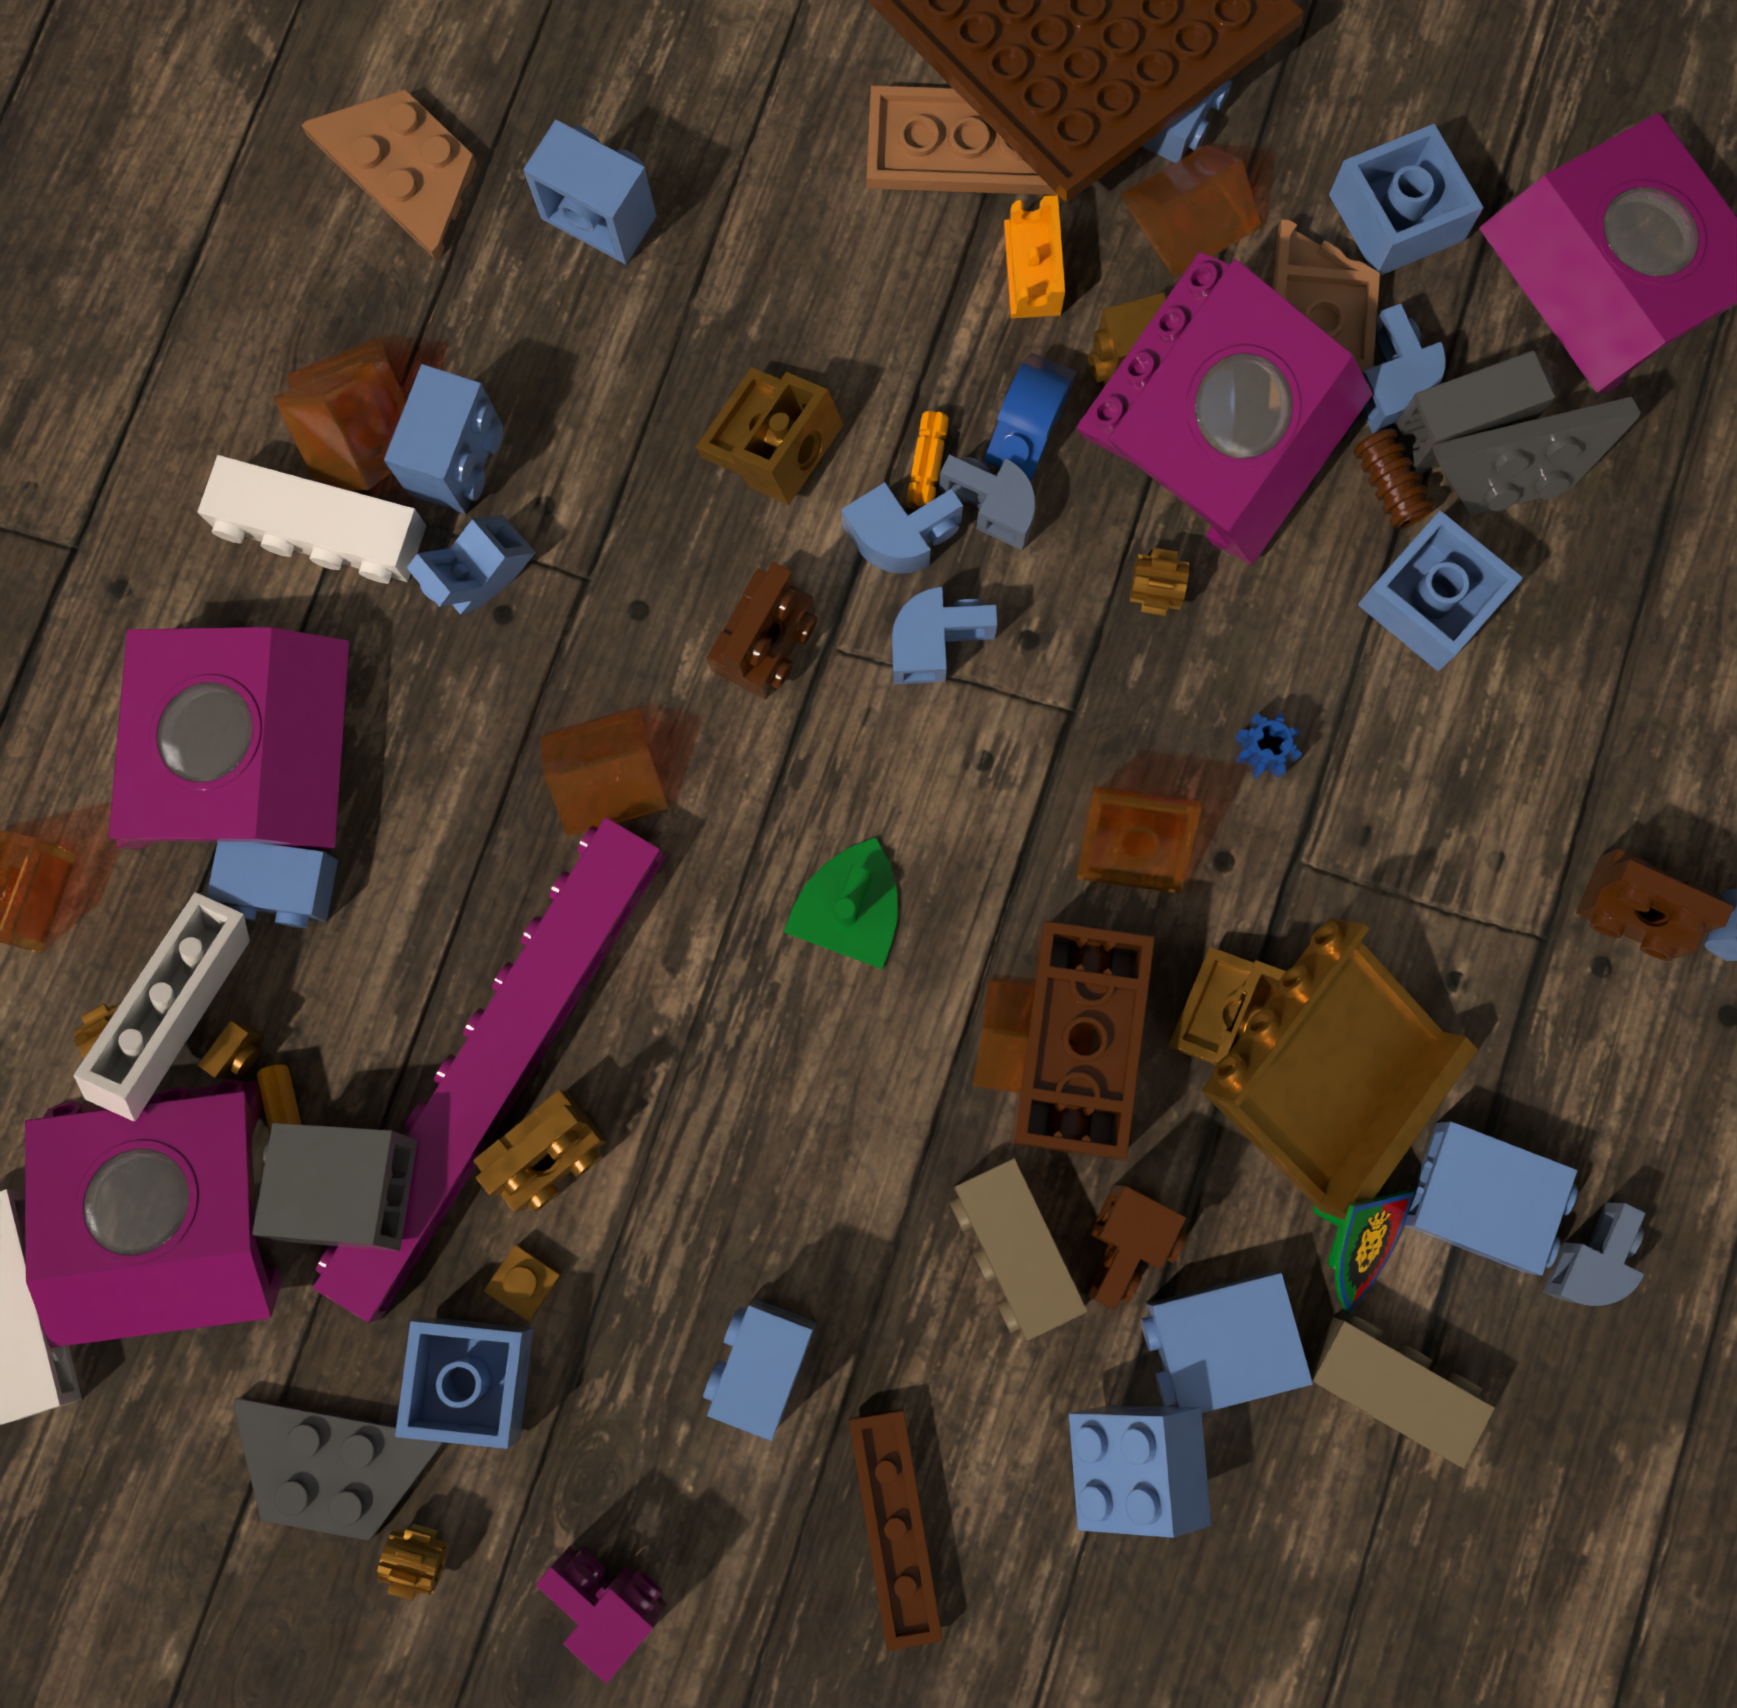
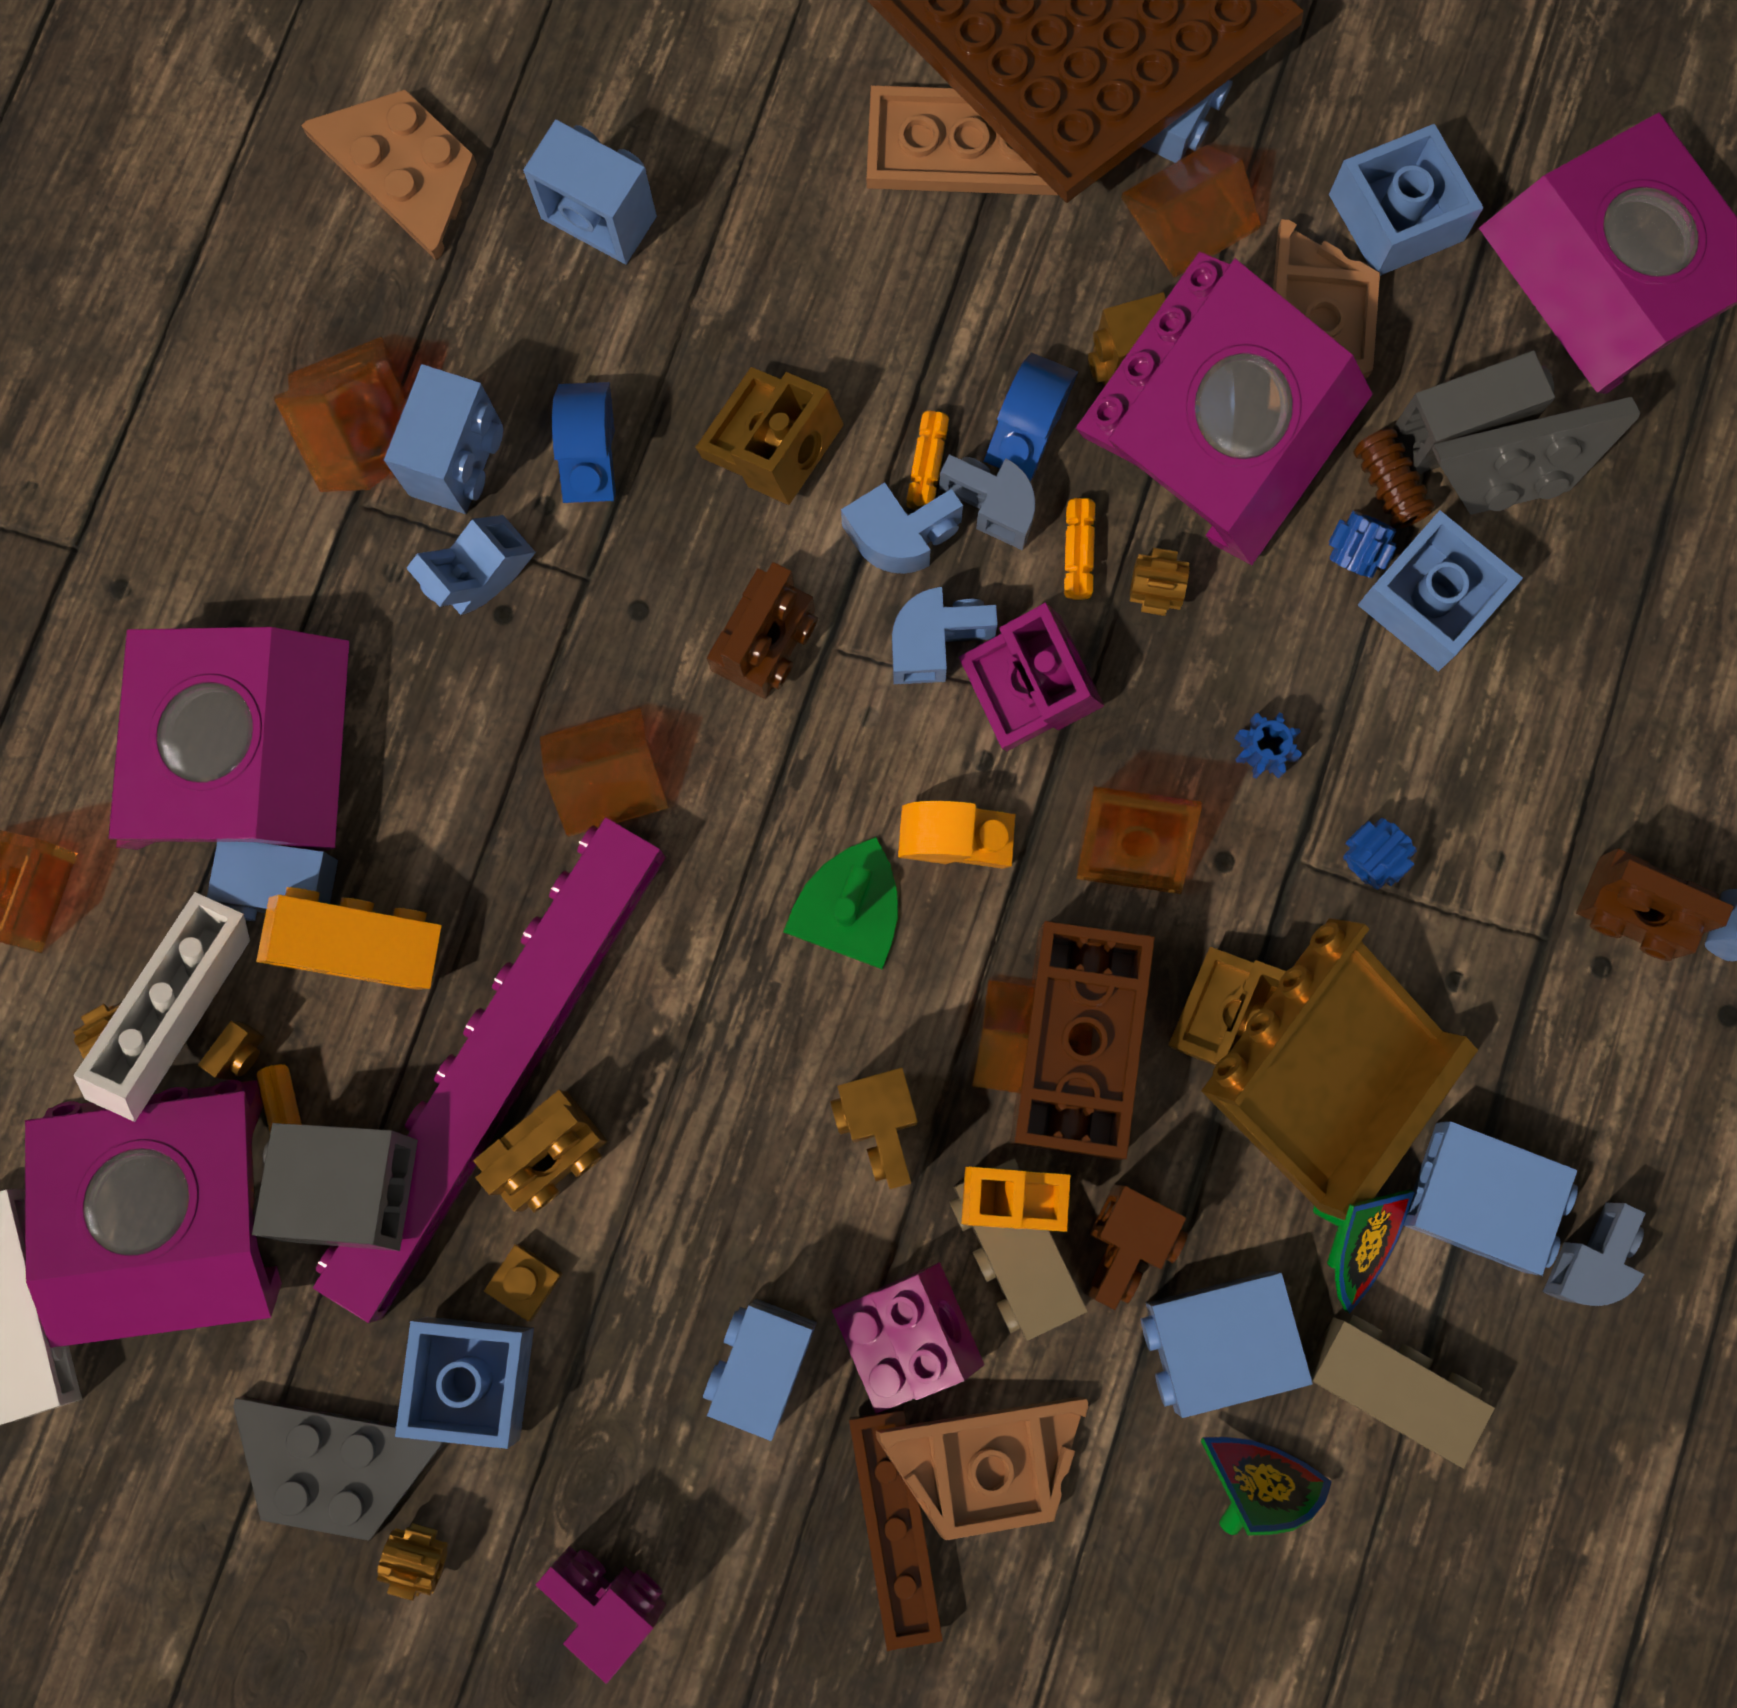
white brick [197,455,427,584] -> none
light orange hinge [1004,195,1065,319] -> none
medium blue brick [1069,1405,1212,1538] -> none
medium blue brick [1362,303,1445,434] -> none
none -> light orange brick [256,887,442,990]
none -> blue brick [552,382,616,503]
none -> pearl gold brick [830,1068,918,1190]
none -> magenta brick [832,1262,985,1414]
none -> medium nougat wing [876,1396,1088,1540]
none -> light orange brick [898,801,1016,869]
none -> magenta brick [959,602,1104,751]
none -> light orange brick [961,1167,1070,1232]
none -> light orange axle [1064,498,1095,600]
none -> shield [1201,1437,1332,1536]
none -> blue gear [1329,511,1397,578]
none -> blue gear [1343,818,1417,890]

